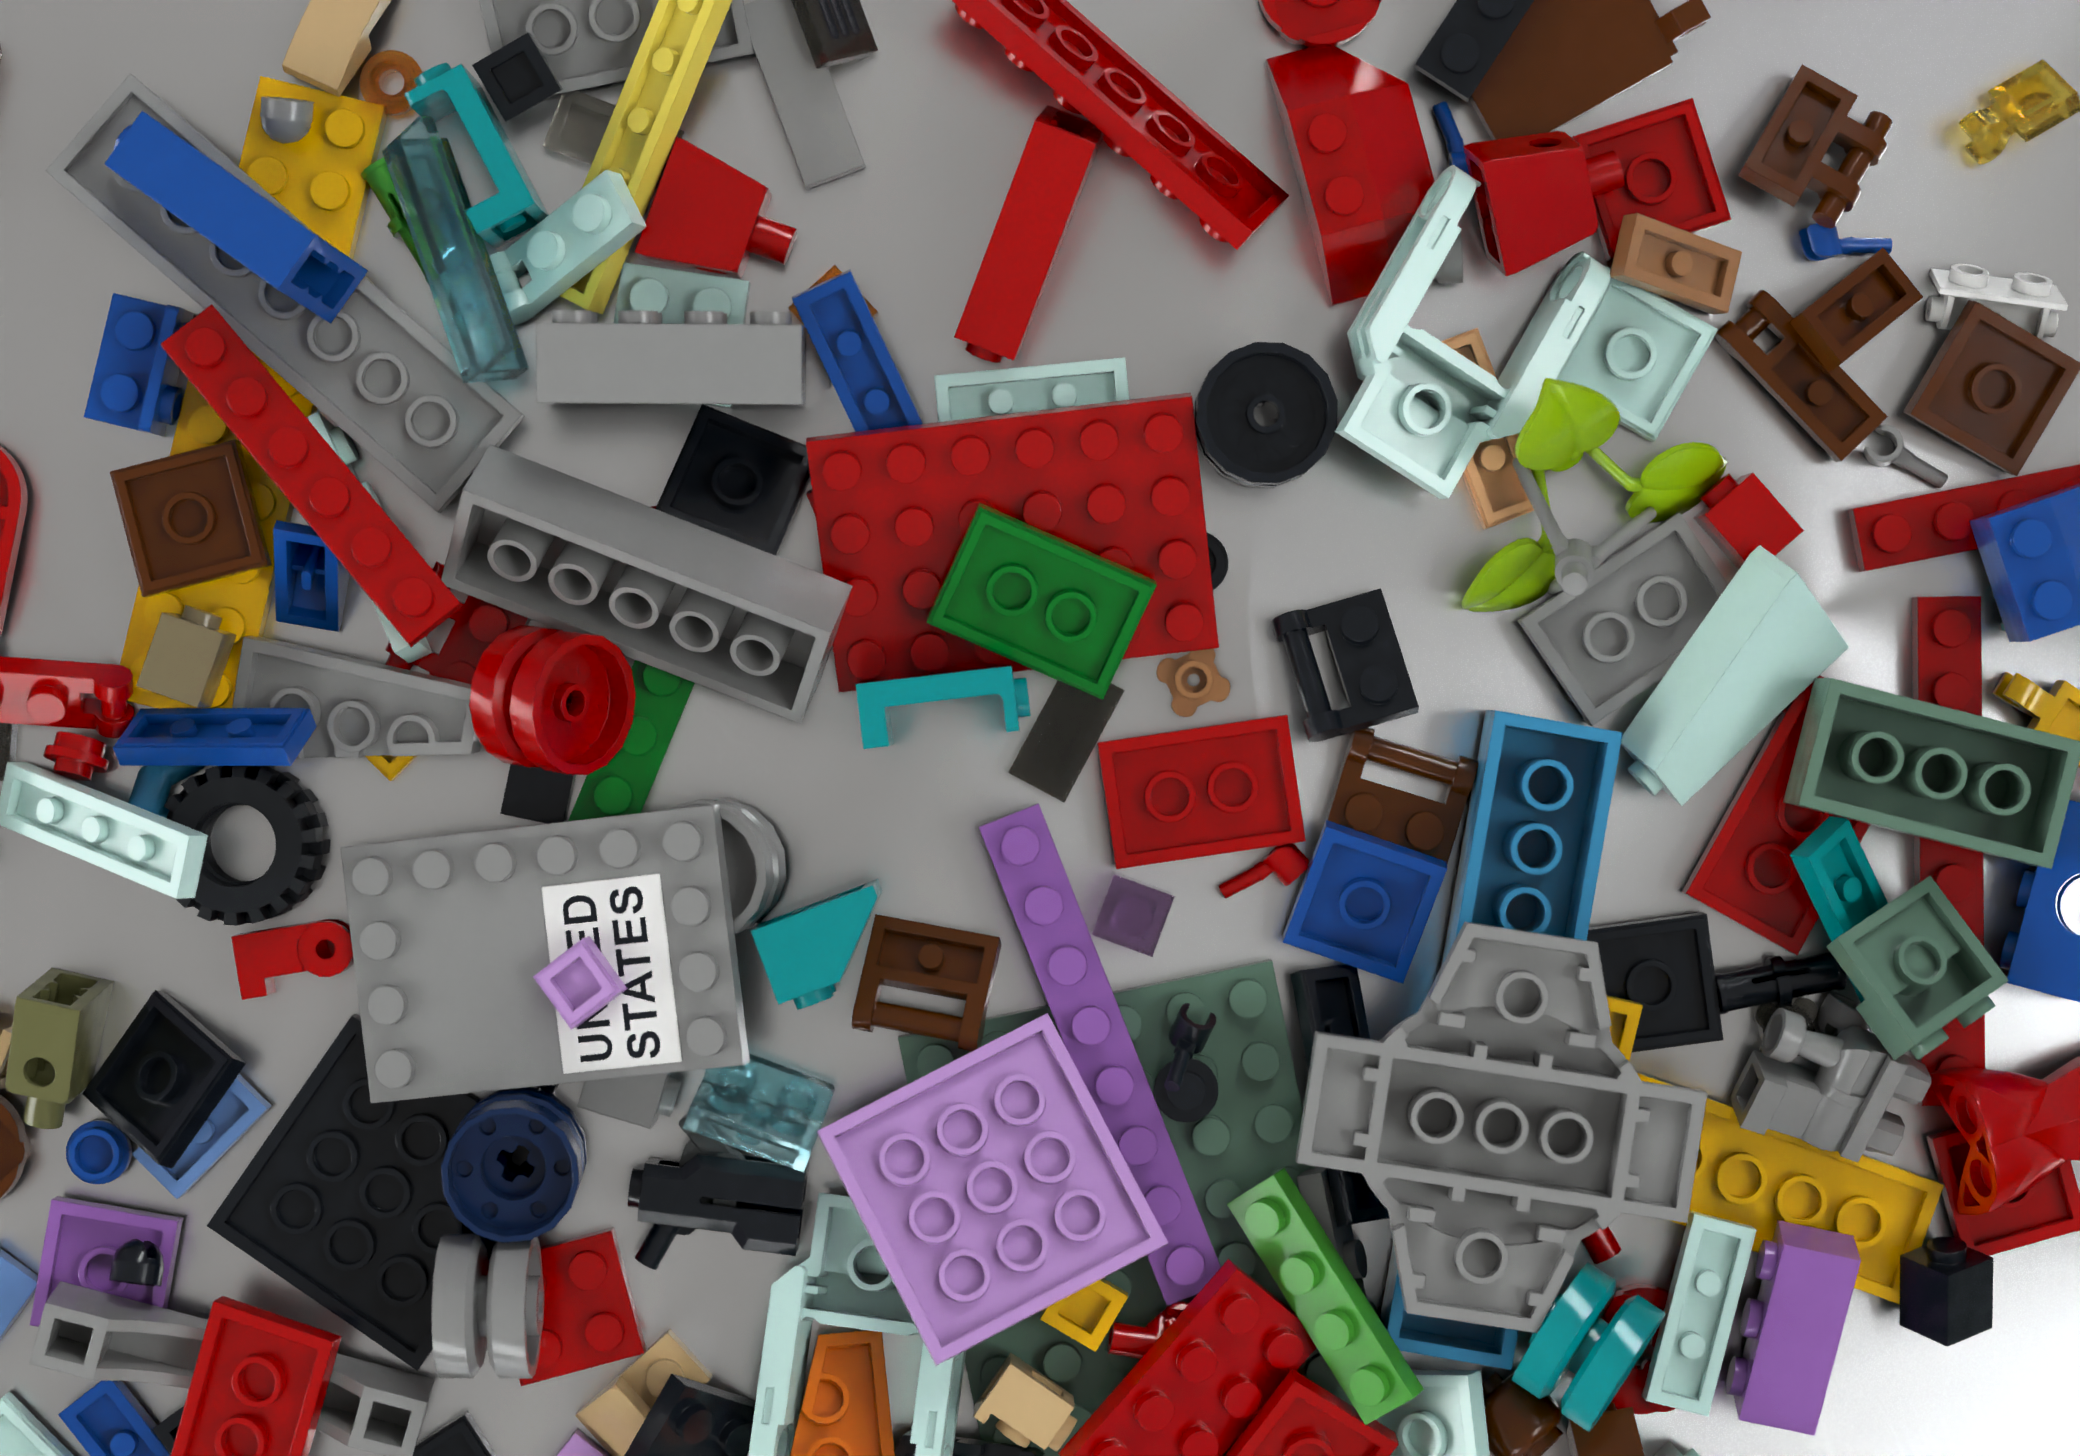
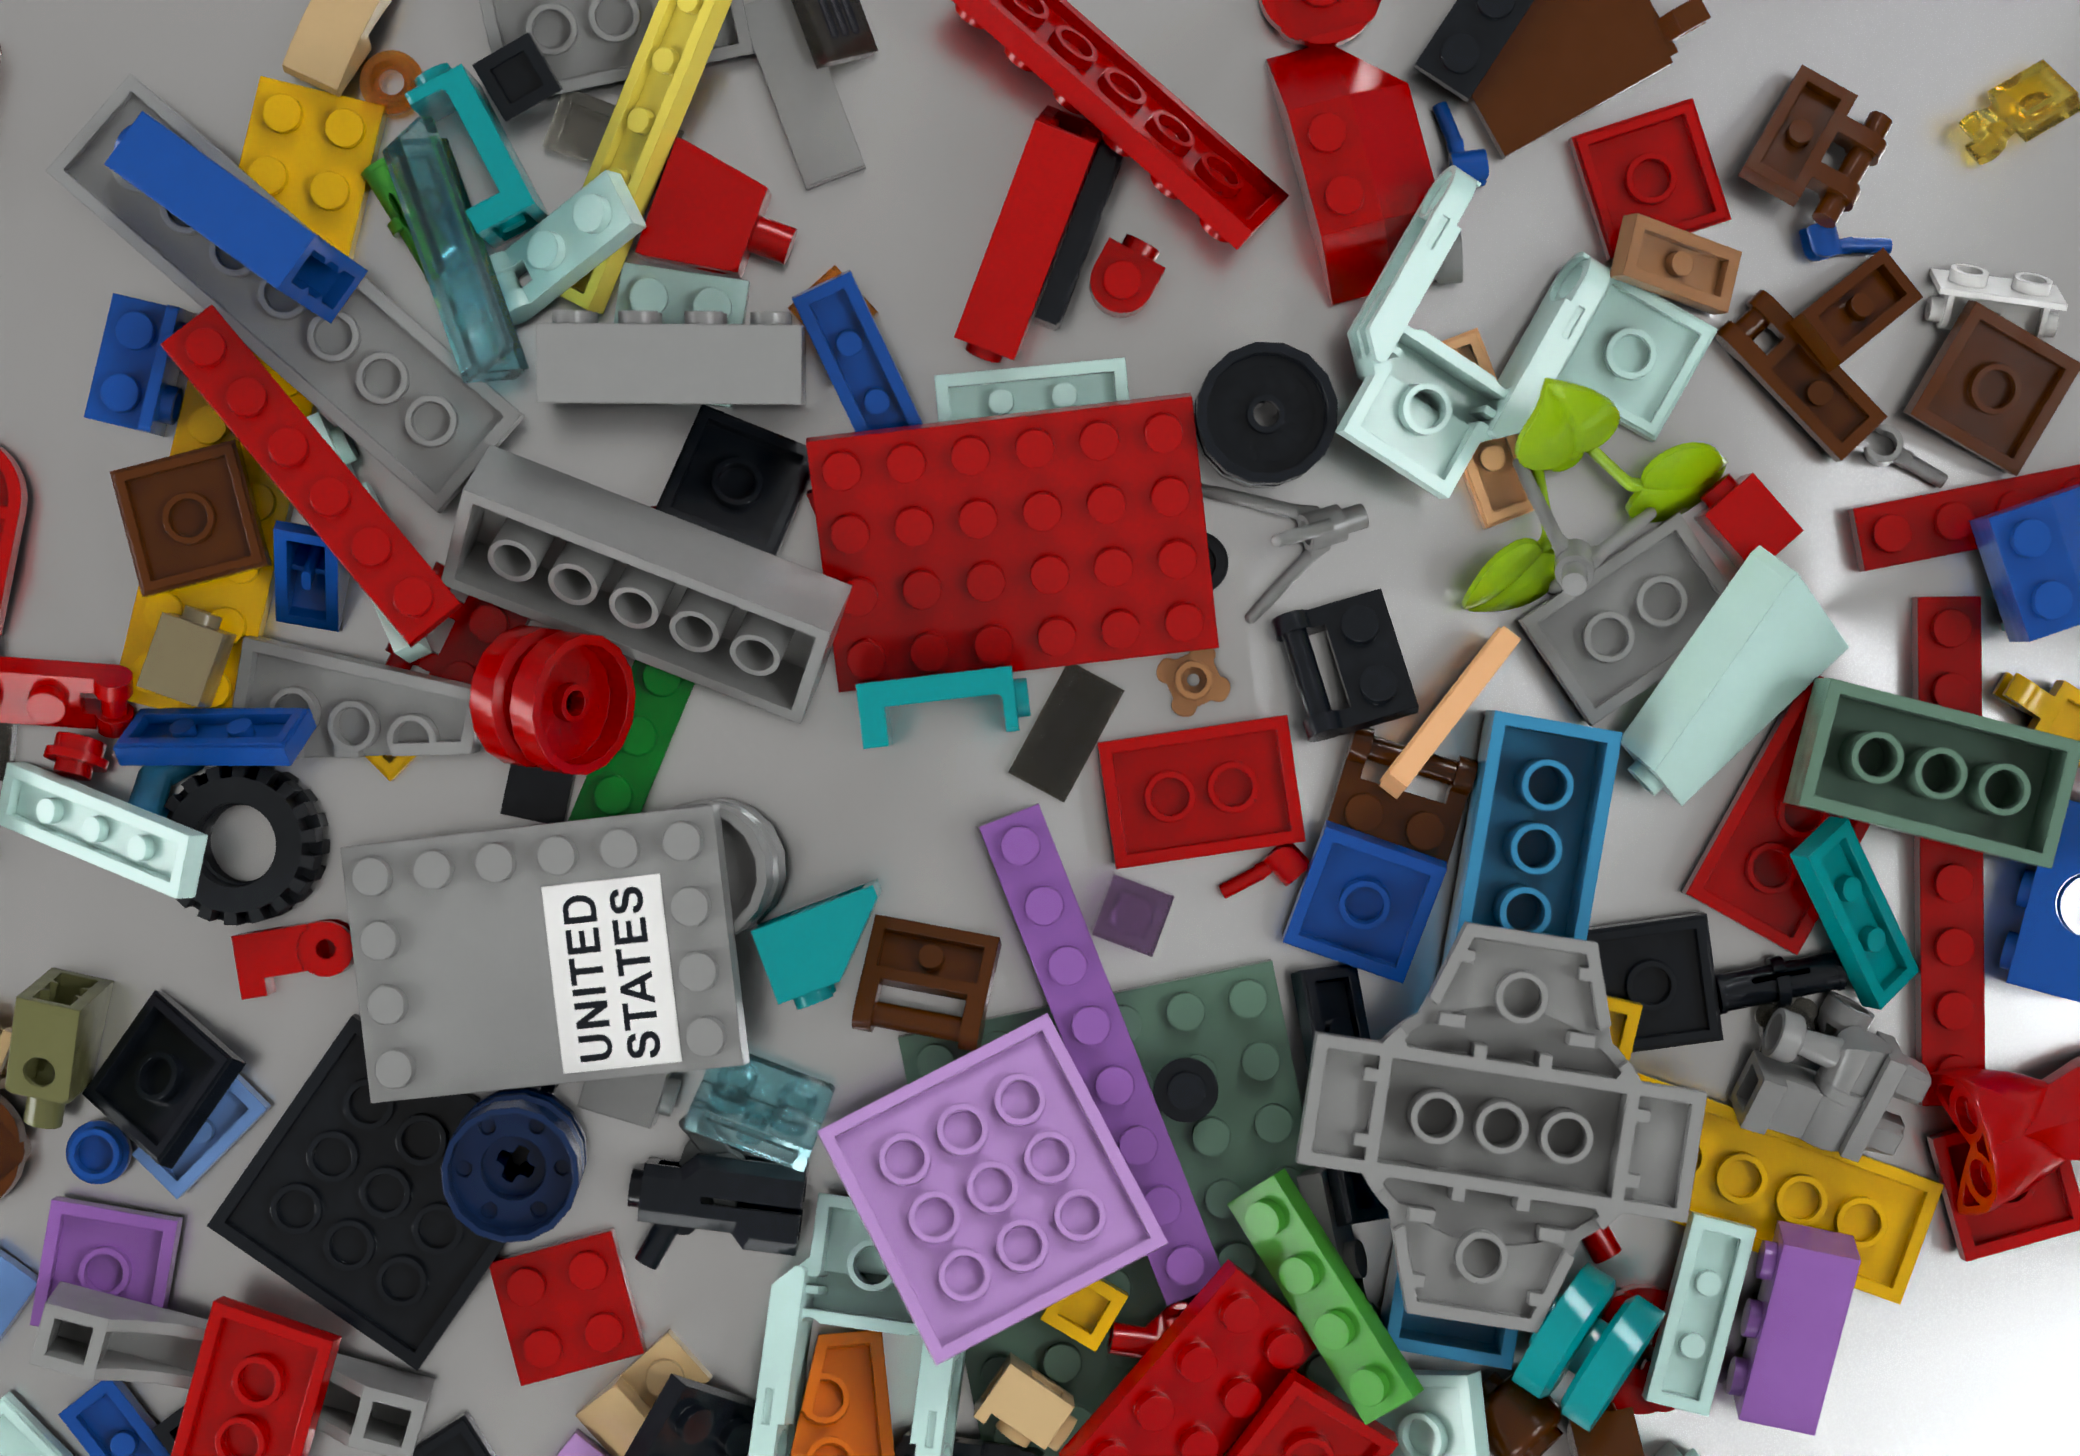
black hinge [109,1239,164,1287] -> none
light grey hinge [260,96,314,144] -> none
light grey wheel [432,1234,544,1379] -> none
lavender tile [533,936,628,1029] -> none
green tile [927,503,1157,700] -> none
black hand [1164,1003,1216,1092] -> none
red torso [1463,131,1625,276] -> none
sand green plate [1826,876,2009,1061] -> none
black brick [1900,1237,1993,1347] -> none
none -> black tile [1035,138,1124,331]
none -> red plate [1089,234,1166,318]
none -> light grey plant [1201,483,1369,624]
none -> light nougat tile [1379,626,1521,799]

